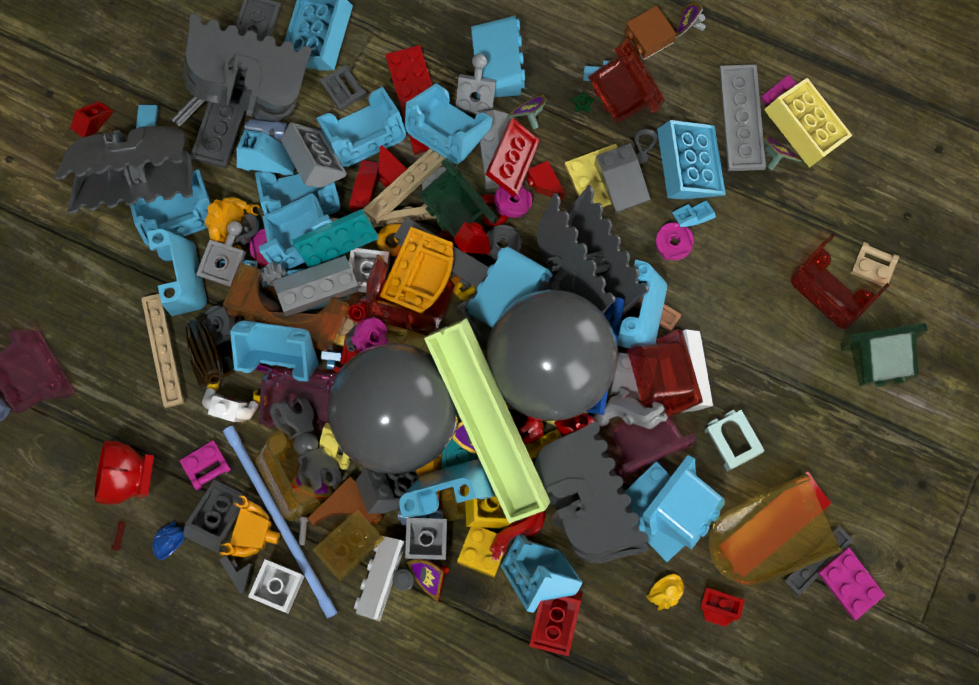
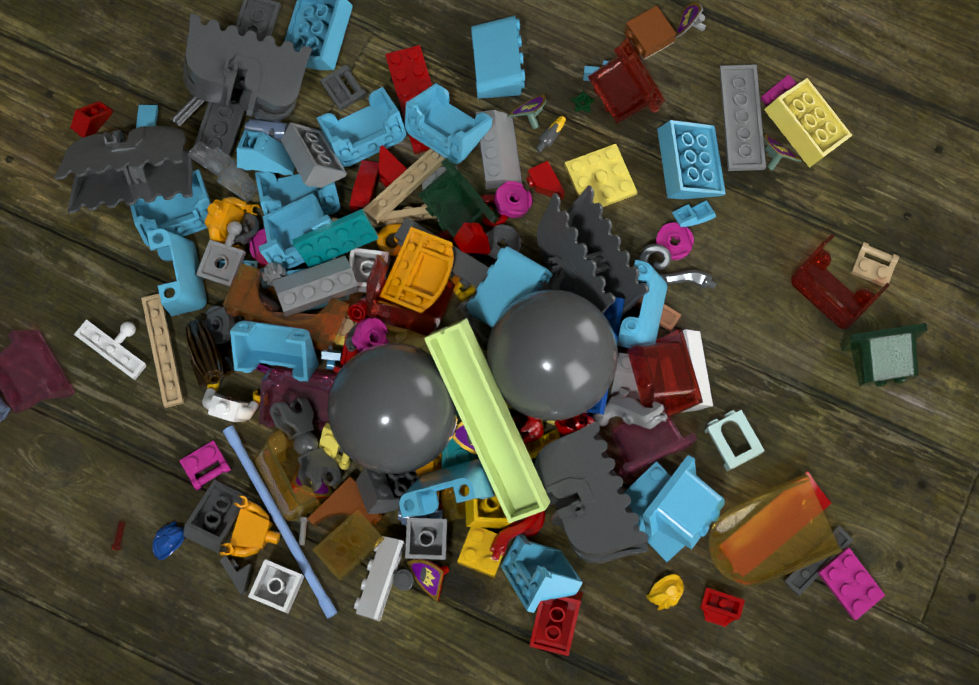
red plate [94,440,154,505] -> none
light grey plate [456,54,496,114] -> none
red plate [485,118,540,197] -> none
dark grey slope [594,143,650,213] -> none
dark grey piece [634,129,658,164] -> none
none -> white plate [74,320,147,380]
none -> clear slope [188,141,258,202]
none -> dark grey piece [535,116,566,153]
none -> dark grey plant [638,244,717,289]

